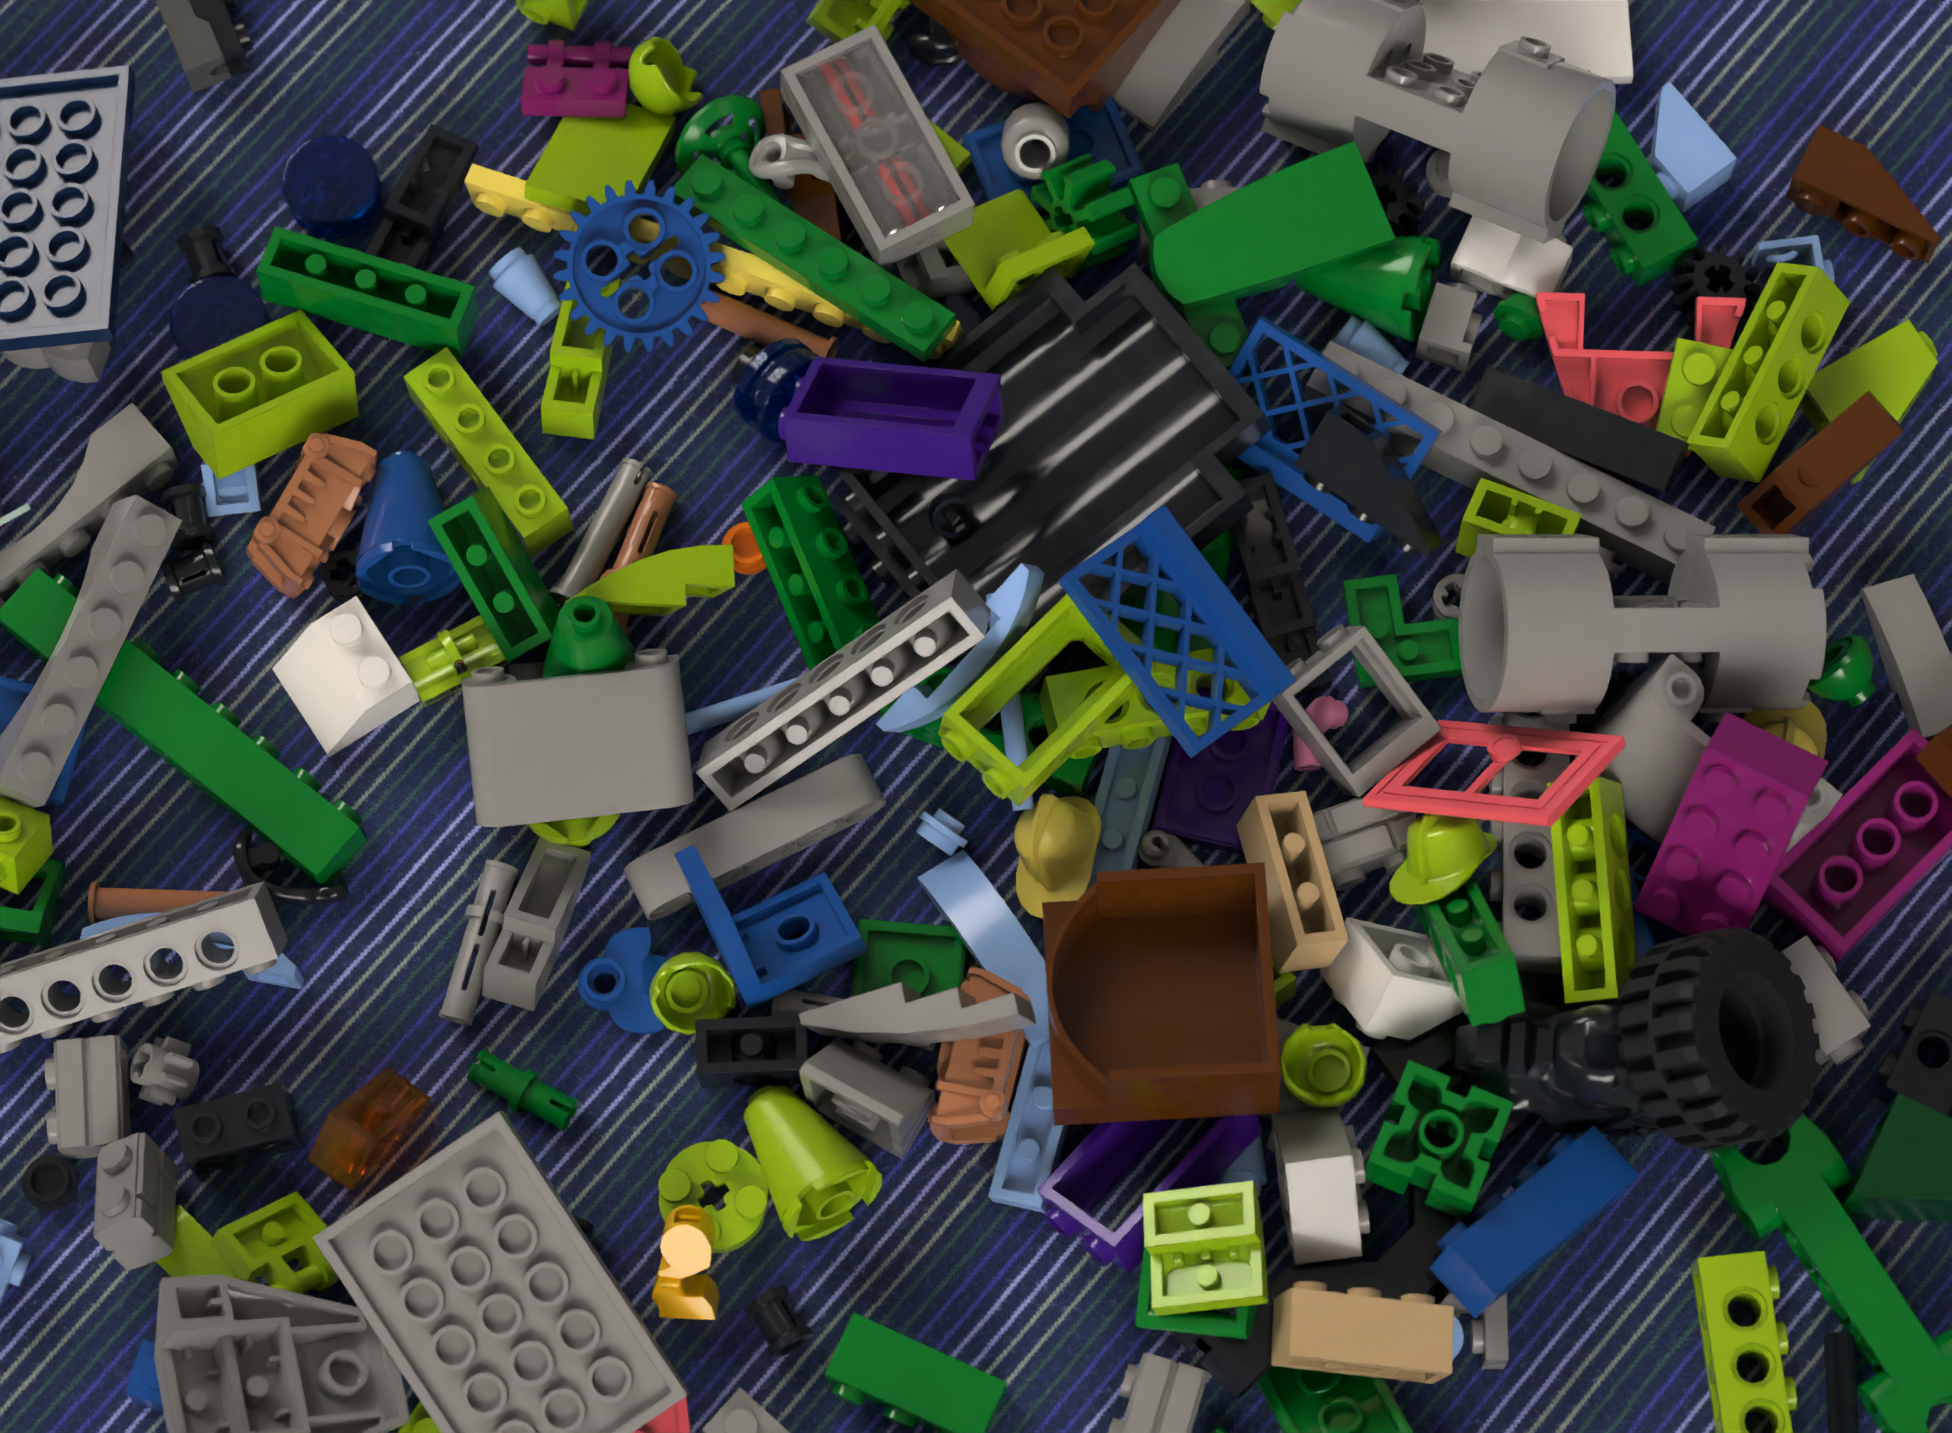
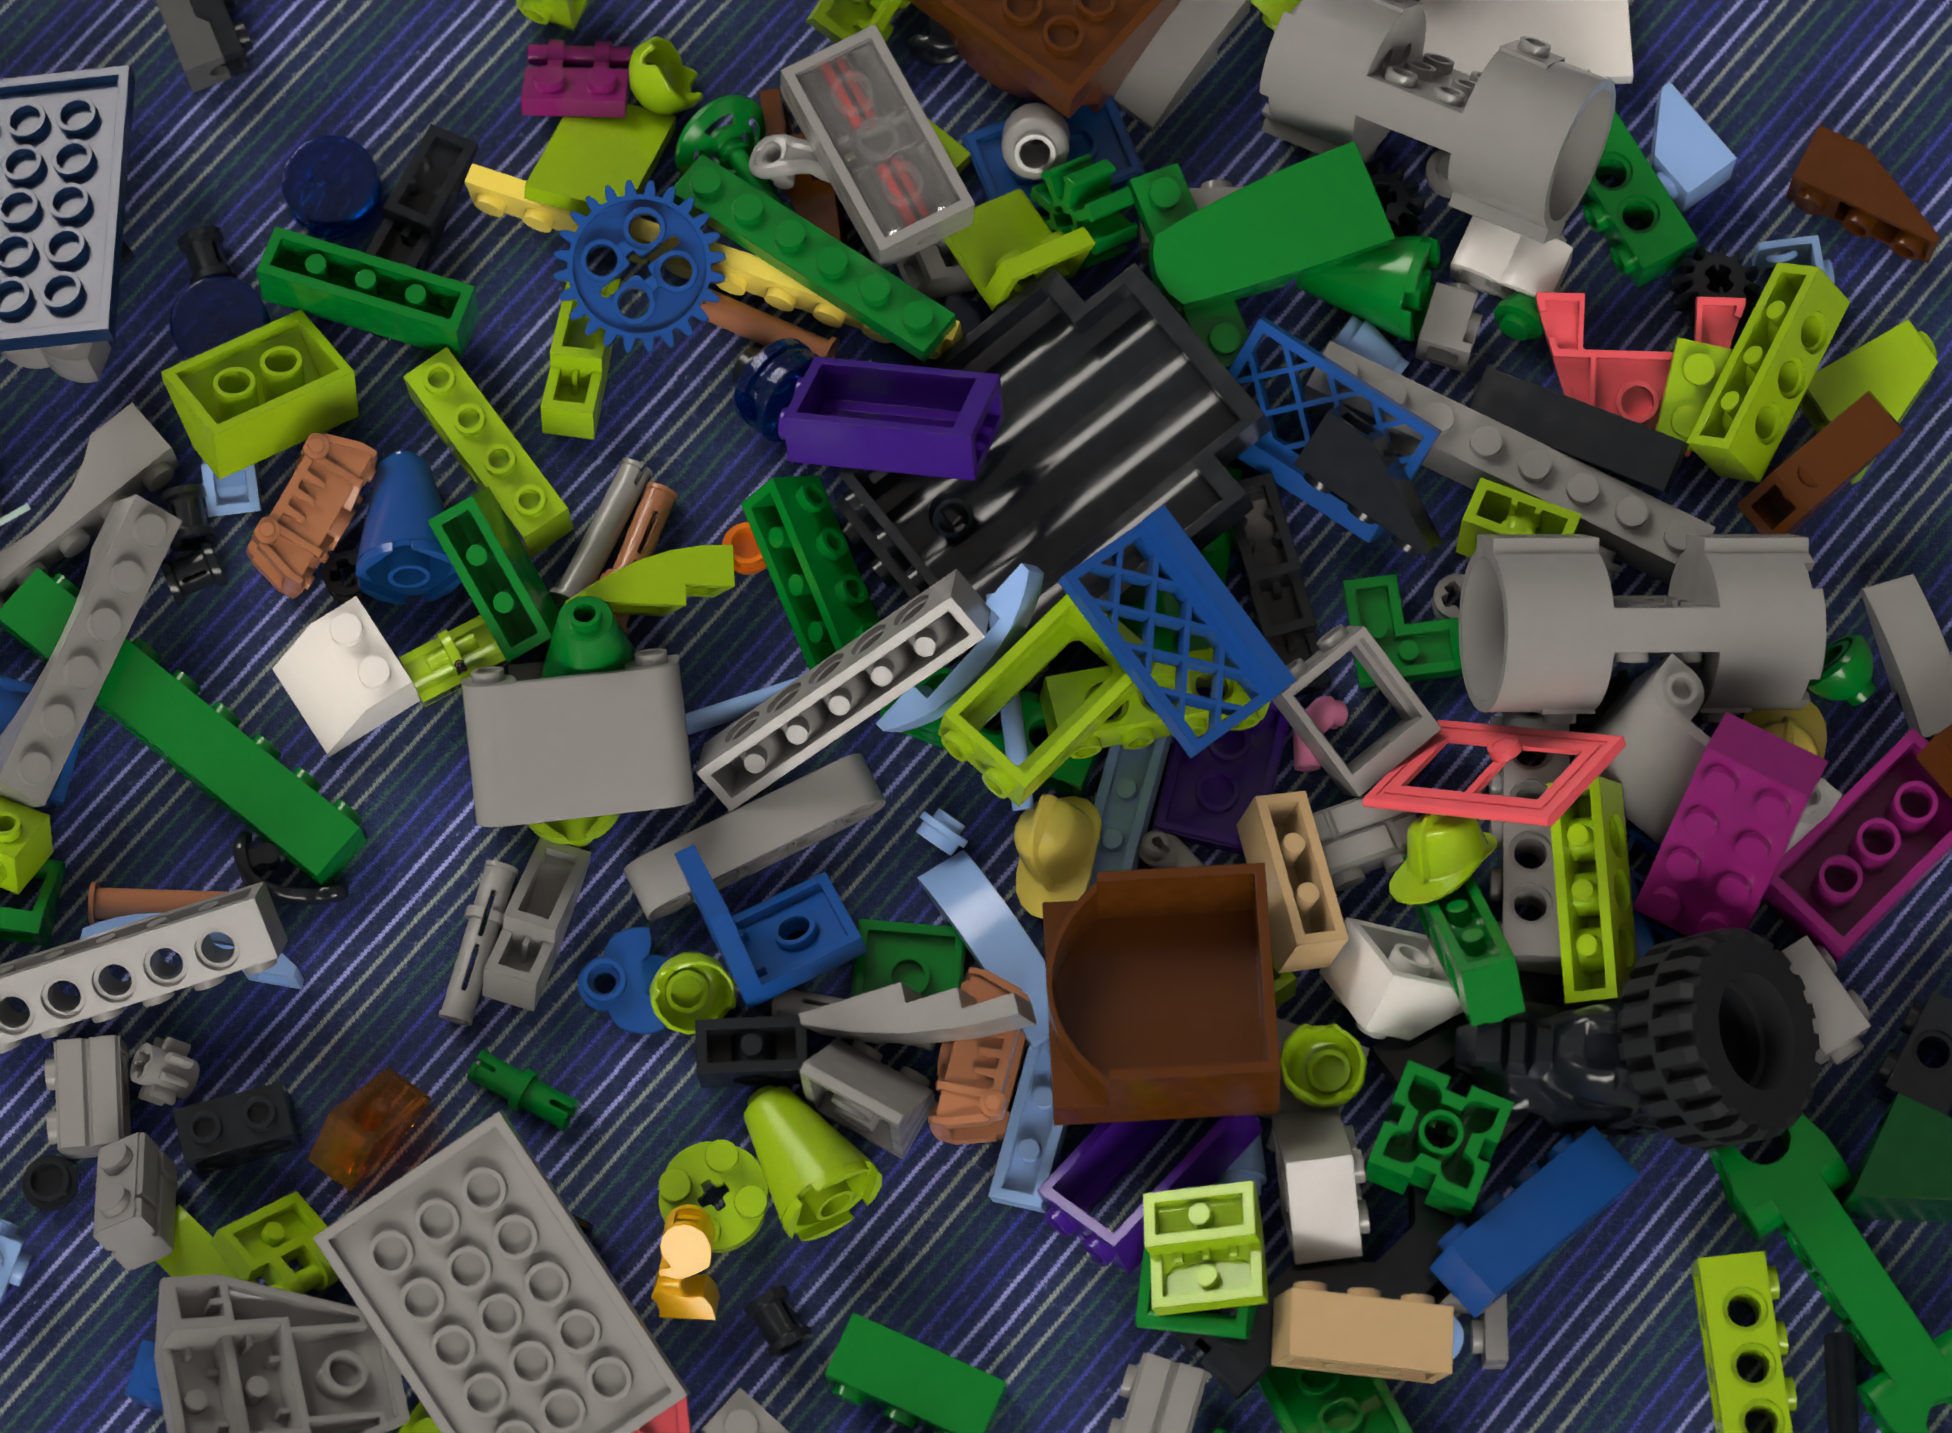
light blue cone [489,247,561,327] -> none

